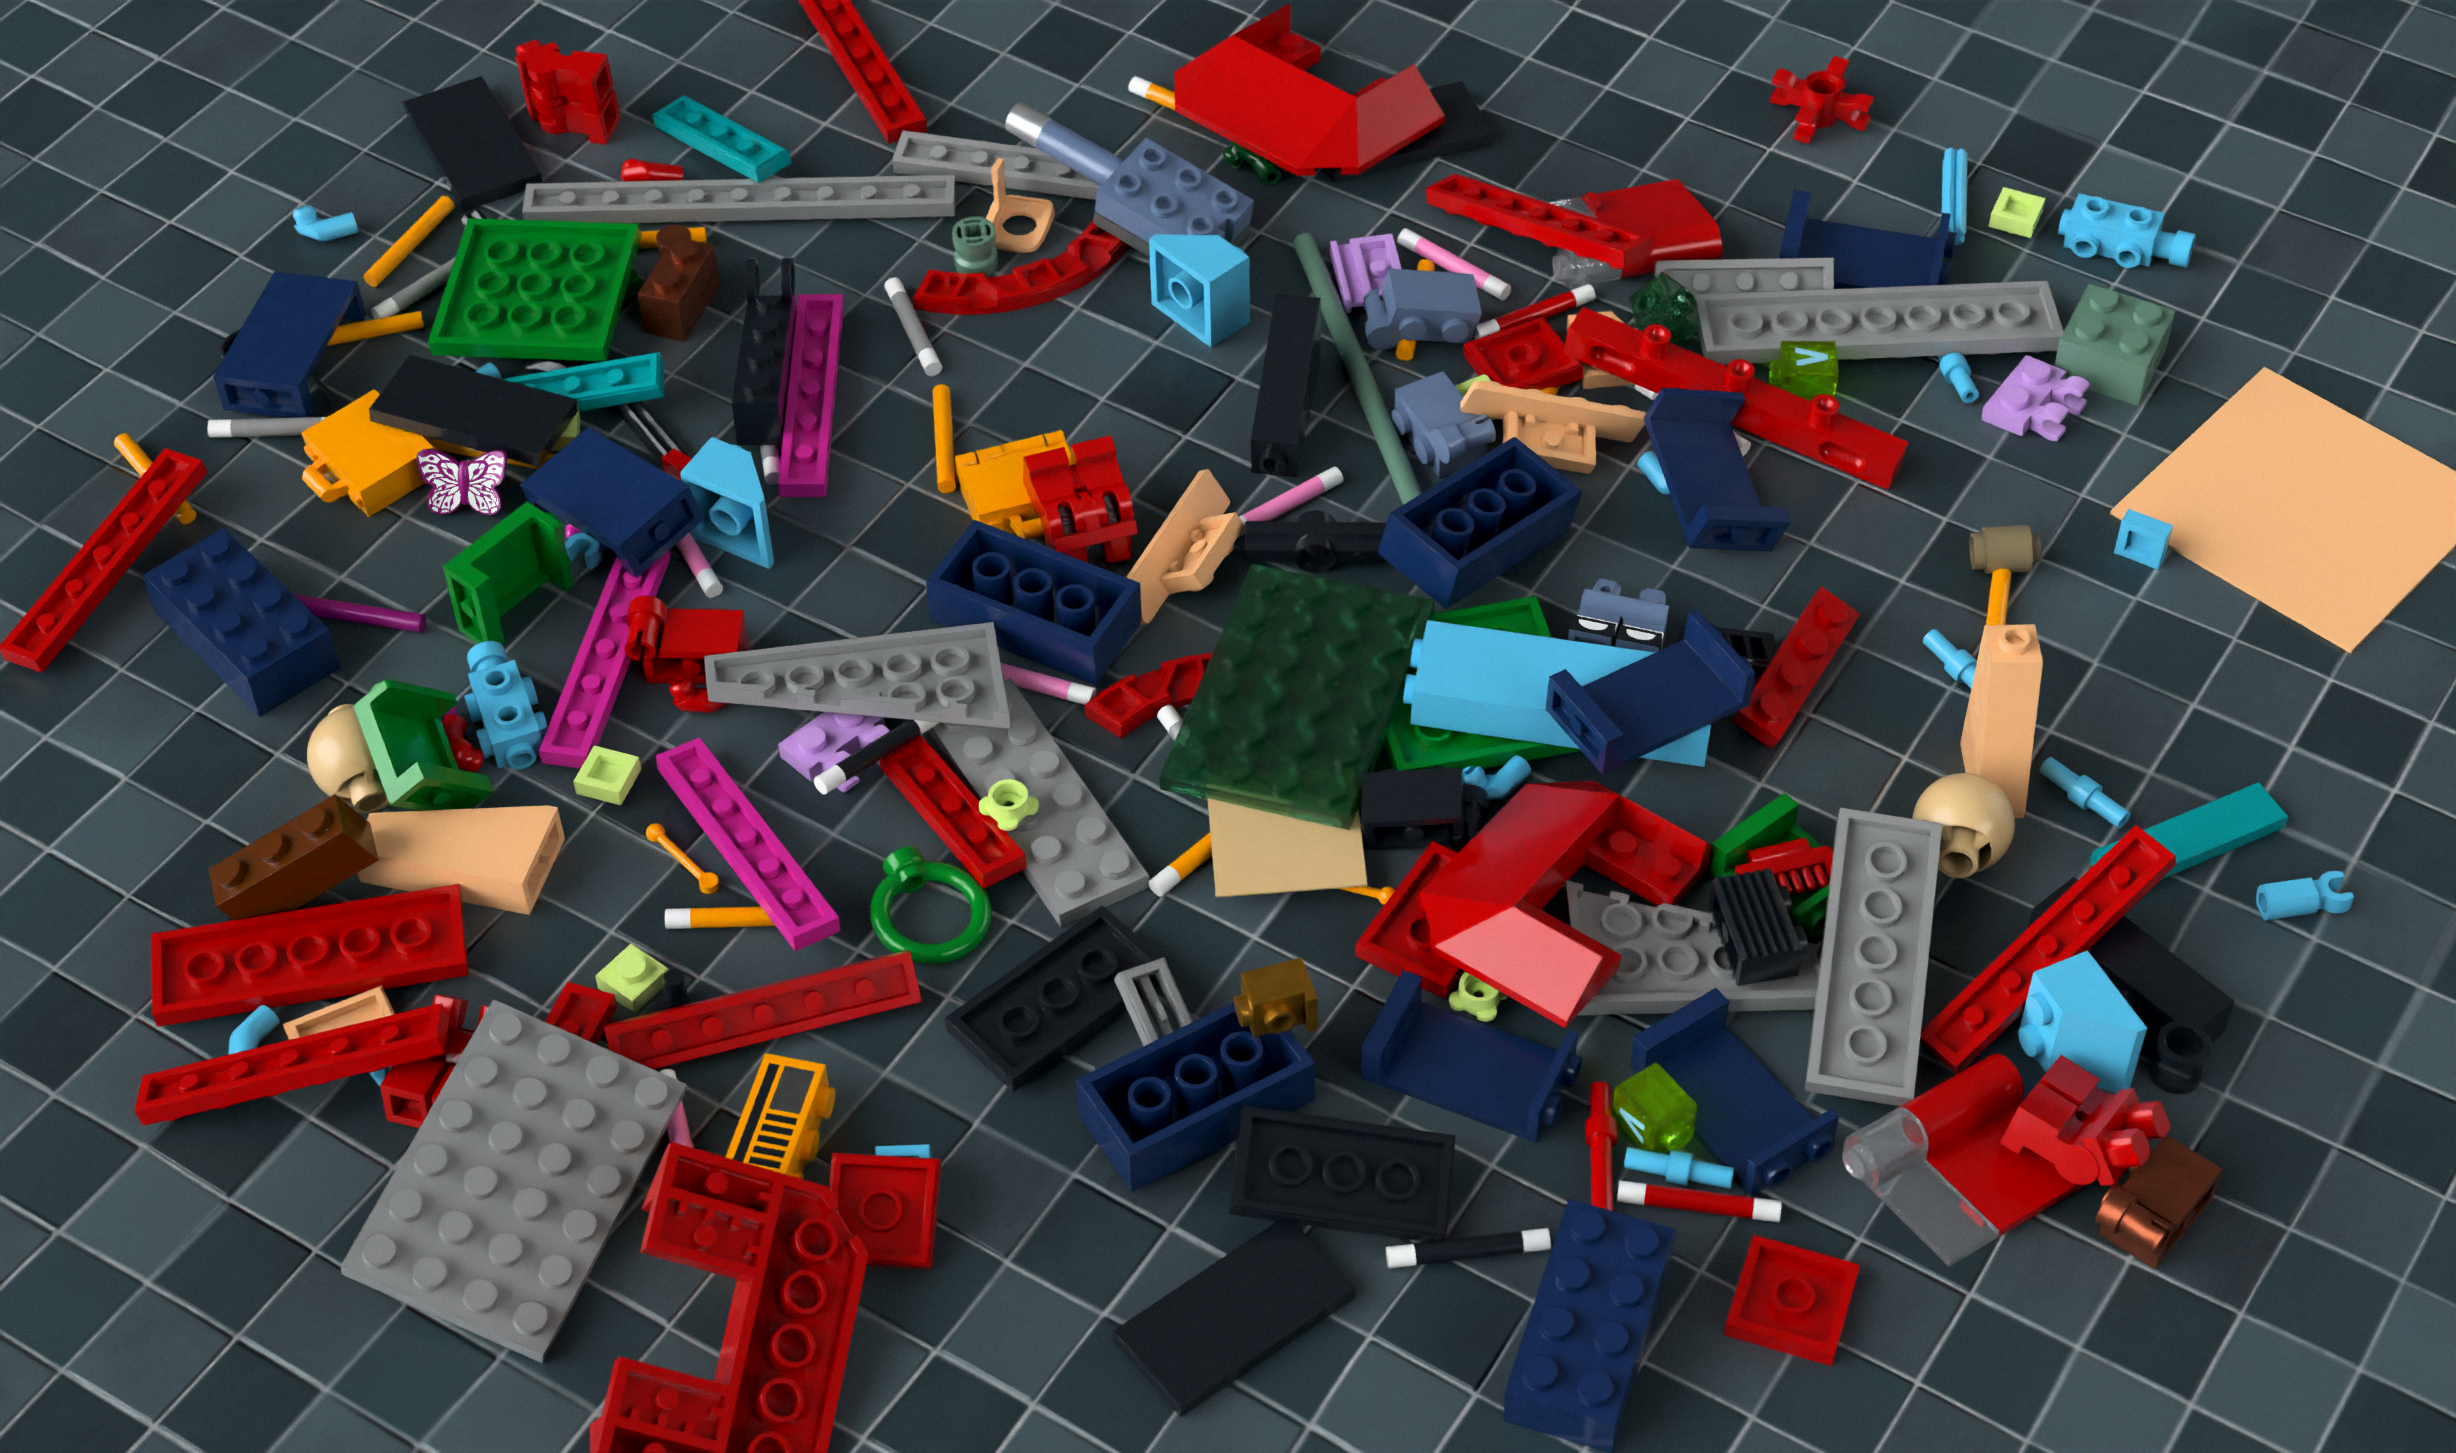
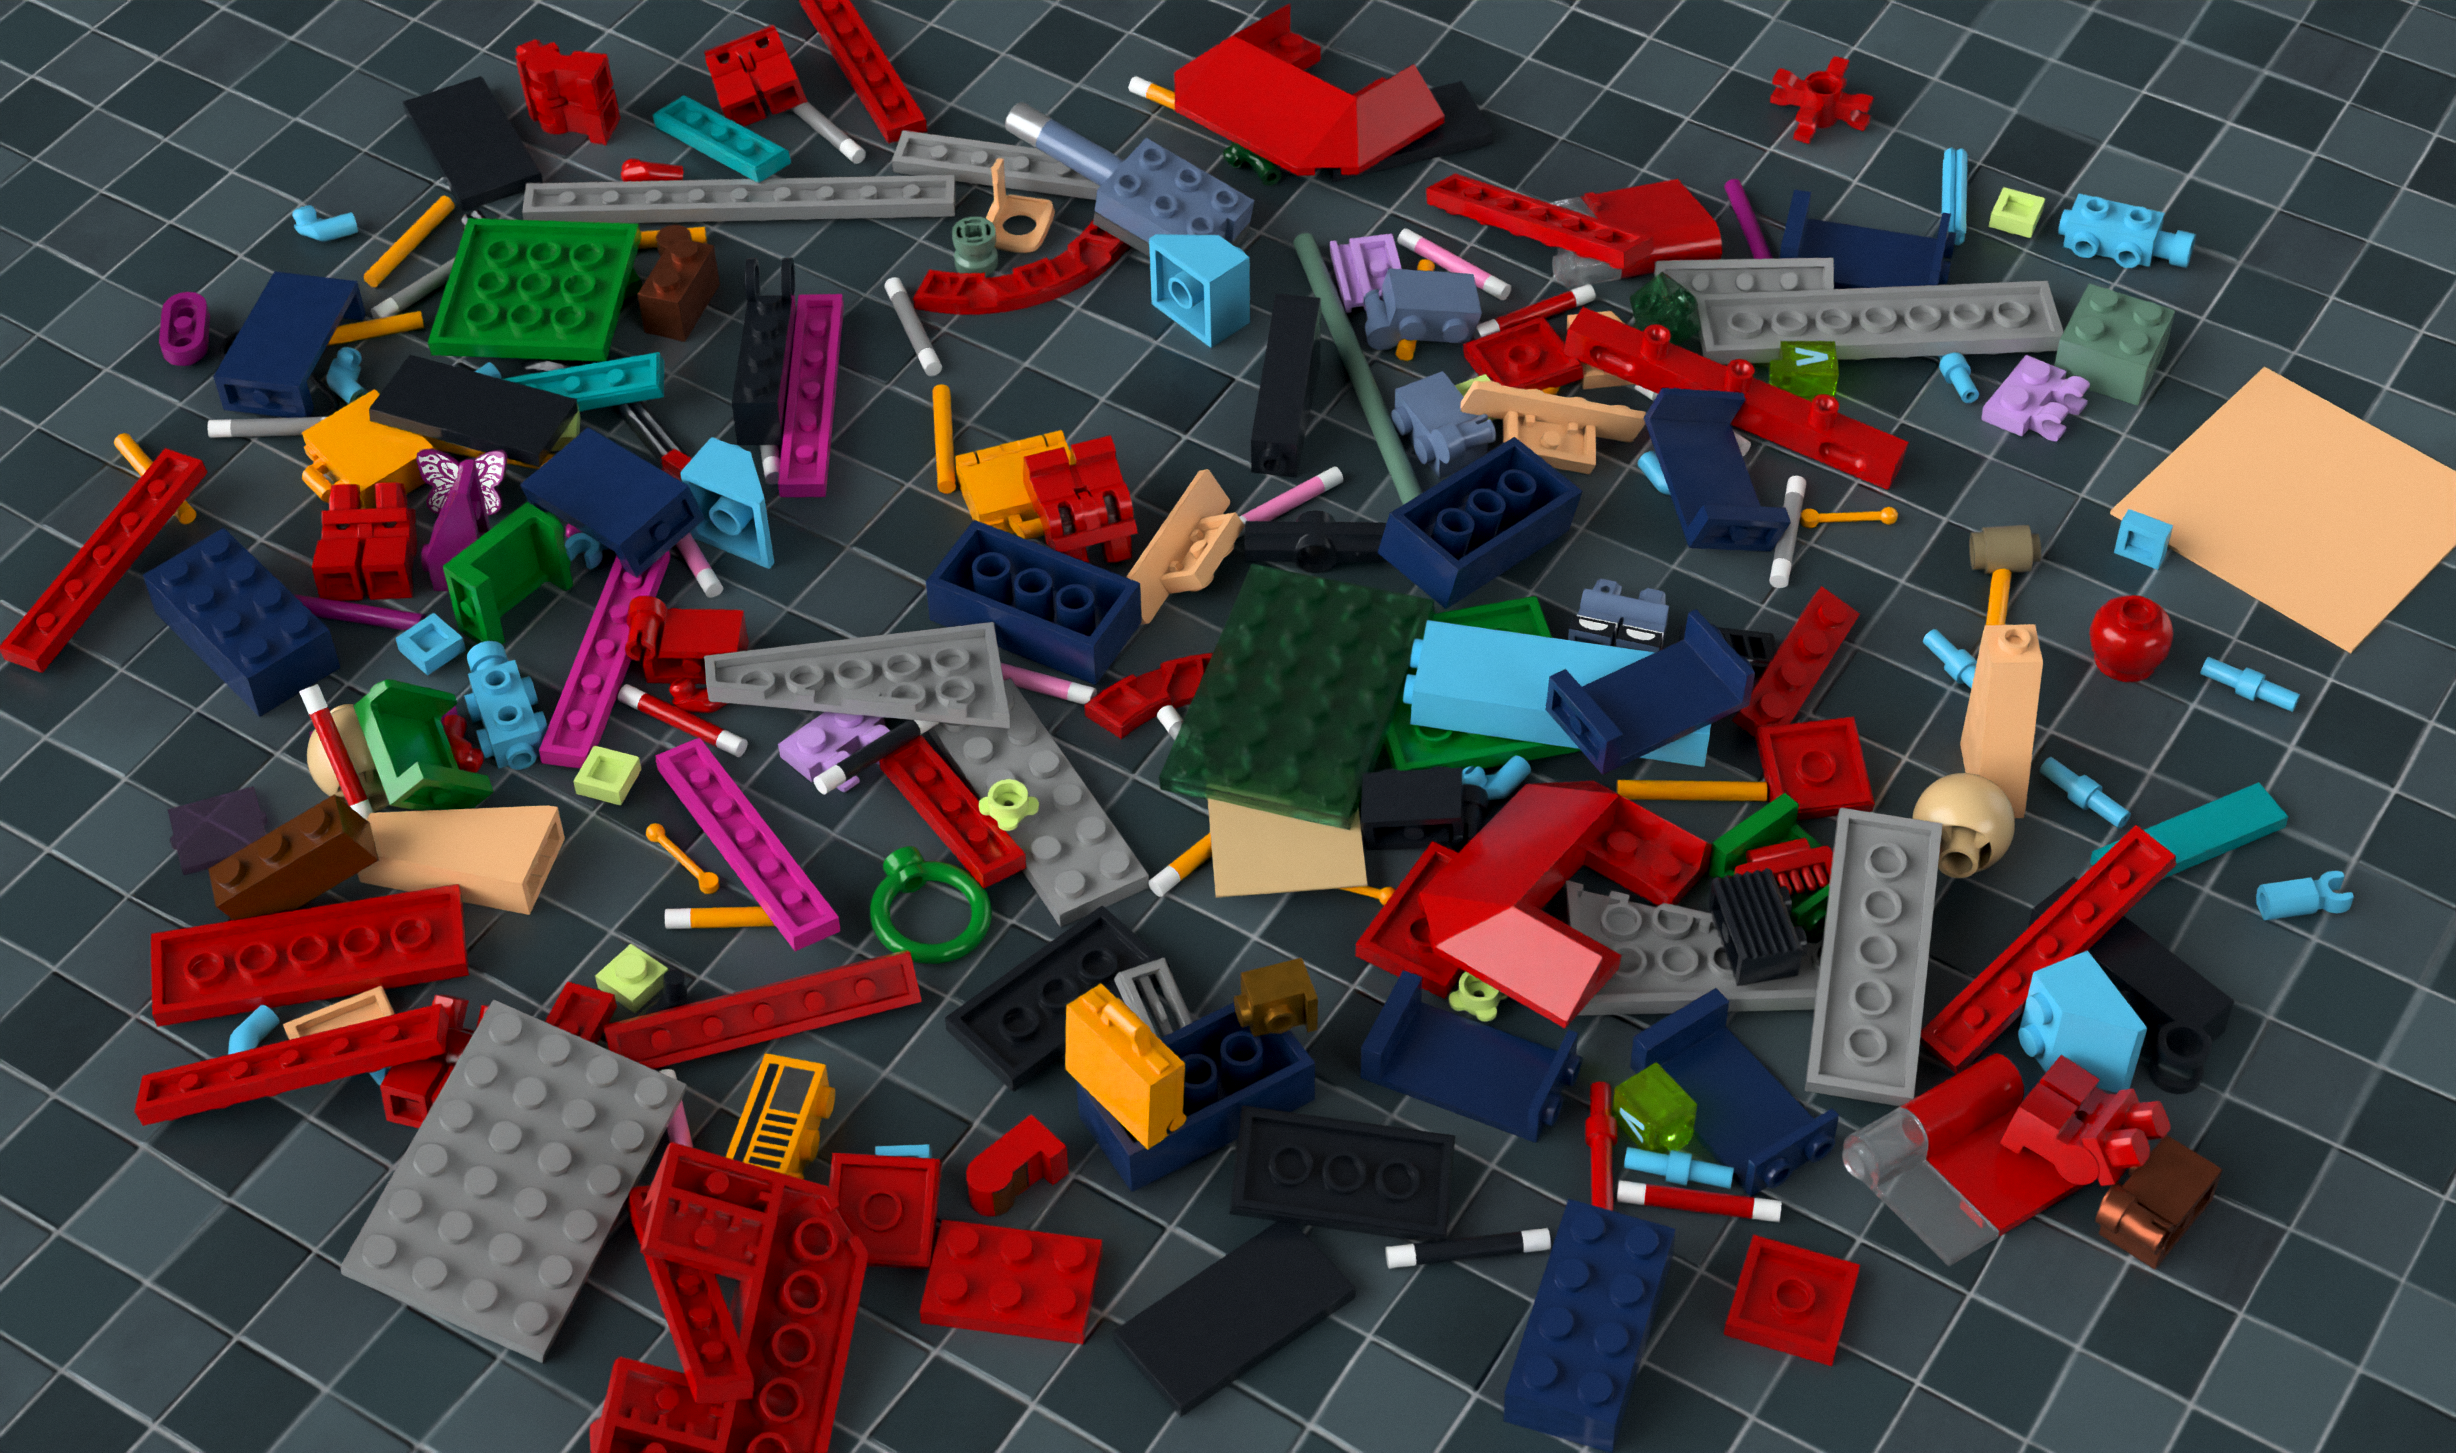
none -> magenta plate [159,292,210,366]
none -> clear purple piece [168,786,268,875]
none -> red bar [299,684,374,820]
none -> red hips [312,482,417,601]
none -> medium azure arm [327,347,368,404]
none -> medium azure plate [395,613,466,676]
none -> magenta slope [421,460,491,591]
none -> red bar [618,684,748,757]
none -> red plate [626,1186,754,1405]
none -> red hips [704,24,808,127]
none -> light grey bar [791,102,866,164]
none -> red plate [919,1219,1103,1344]
none -> red leg [966,1114,1069,1217]
none -> light orange piece [1065,984,1186,1150]
none -> light orange bar [1616,780,1767,802]
none -> magenta bar [1724,179,1774,259]
none -> red tile [1755,717,1875,820]
none -> bar [1769,476,1806,588]
none -> light orange hinge [1800,506,1898,528]
none -> red piece [2089,595,2174,682]
none -> medium azure bar [2200,657,2300,712]

